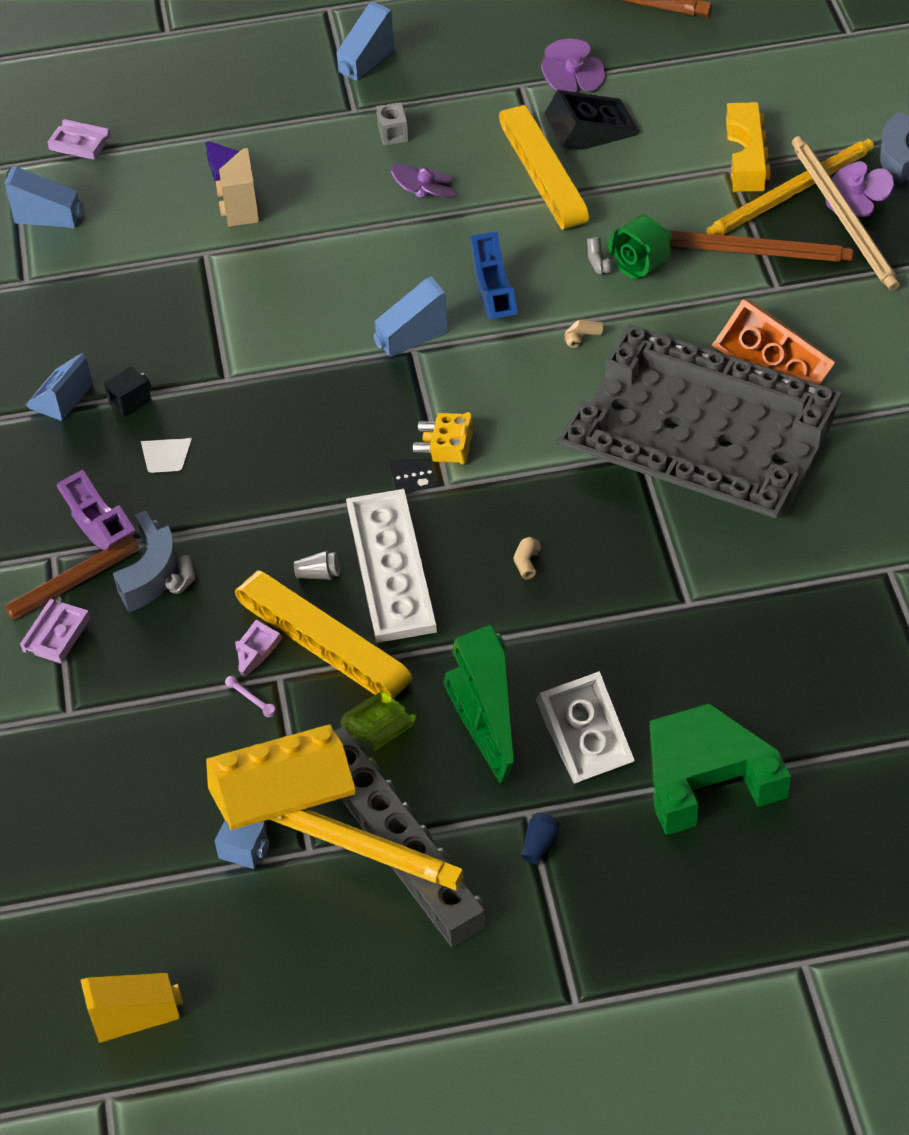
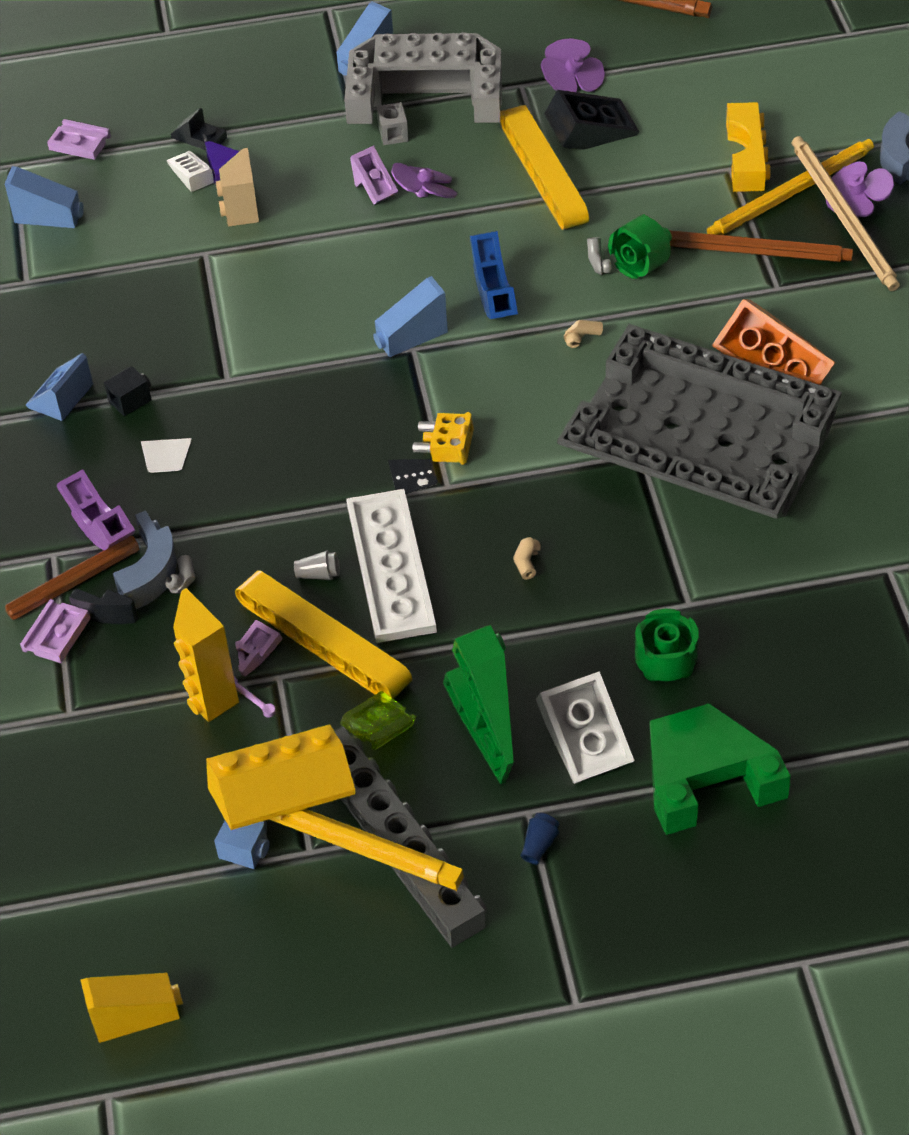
none -> black slope [69,589,138,624]
none -> white slope [167,151,214,192]
none -> black slope [171,108,227,150]
none -> yellow slope [173,588,239,722]
none -> light grey wedge [344,32,502,124]
none -> lavender slope [350,145,398,205]
none -> green brick [635,608,699,681]

